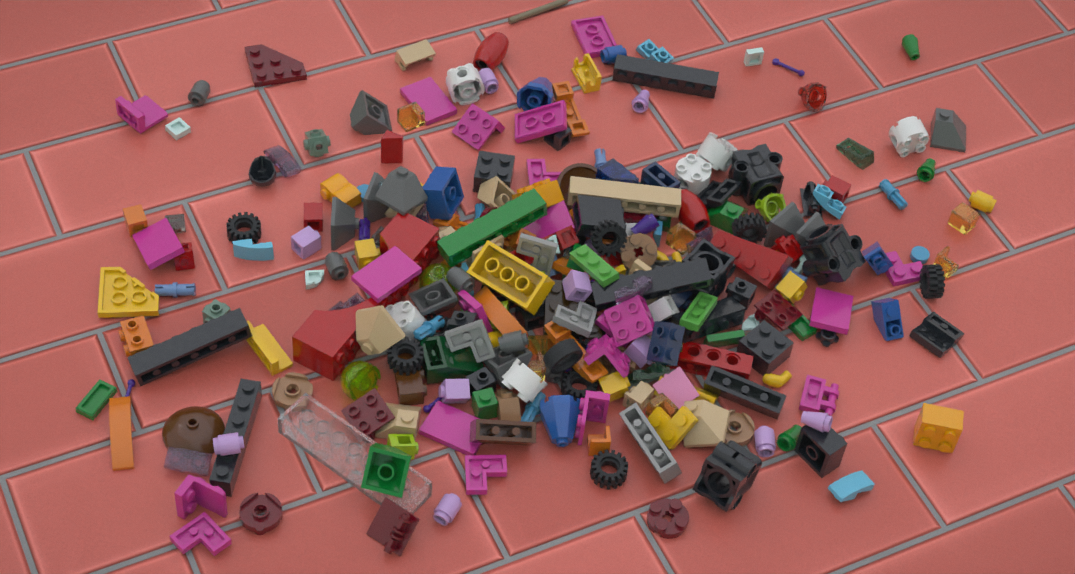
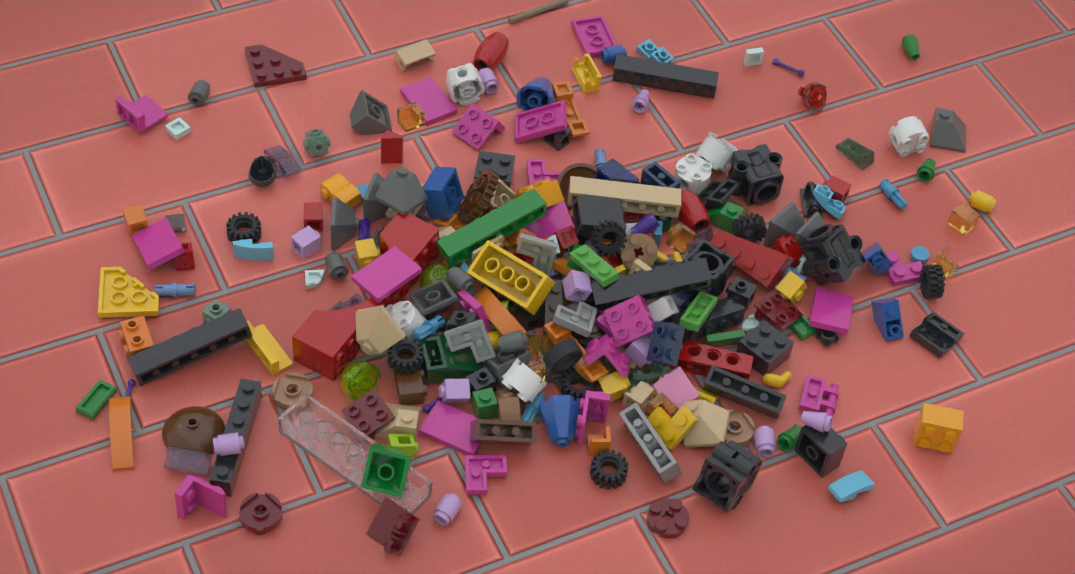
dark pink plate [170,512,232,556] -> none
clear purple slope [614,276,653,305] -> none
lime helmet [755,193,786,222] -> none
none -> reddish brown gear [458,168,499,225]

